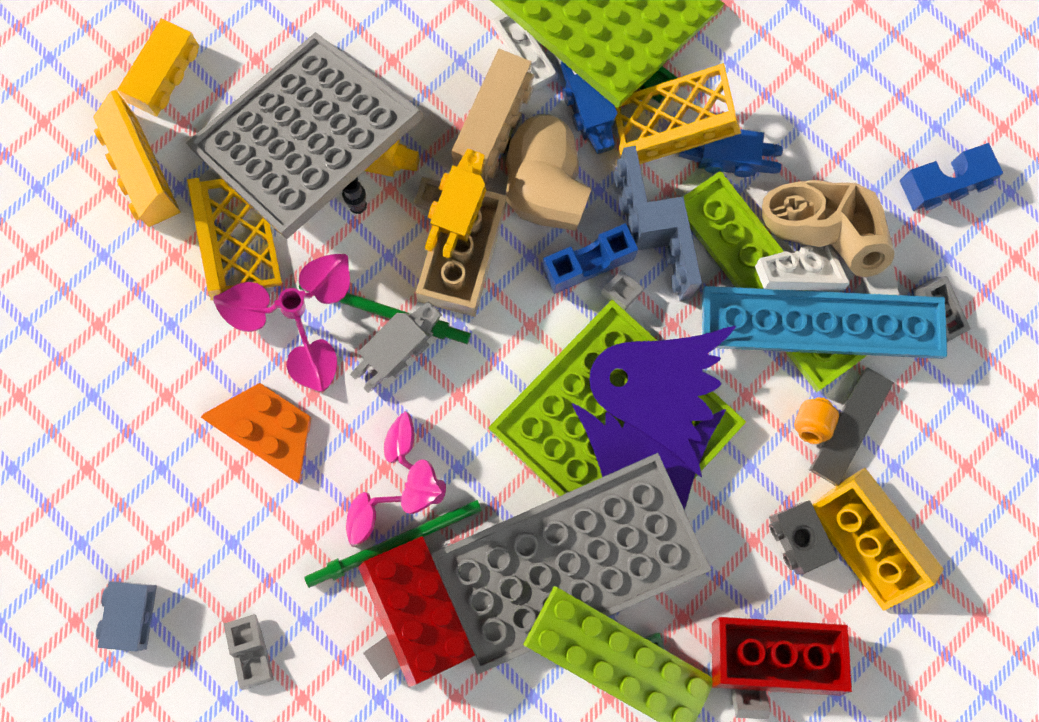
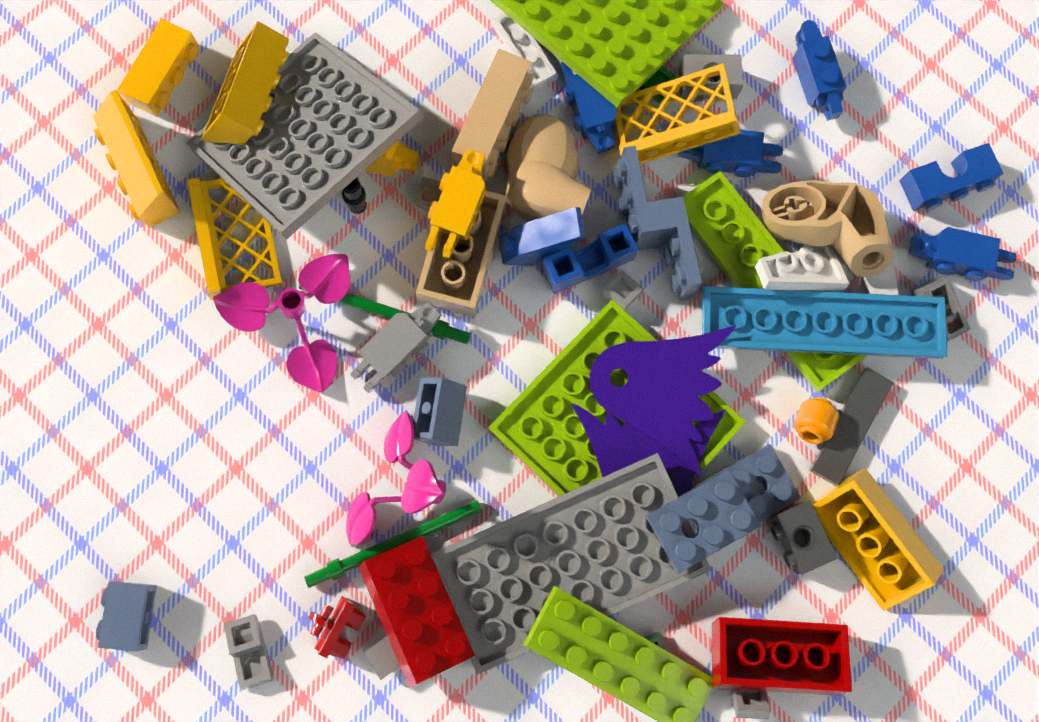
orange wing [201,383,312,484] -> none
none -> yellow slope [201,21,289,144]
none -> red hips [308,596,366,659]
none -> sand blue brick [413,377,467,446]
none -> slope [498,207,585,266]
none -> sand blue bracket [645,444,801,573]
none -> light grey brick [679,54,743,102]
none -> blue hinge [792,19,847,121]
none -> blue hinge [909,227,1017,281]

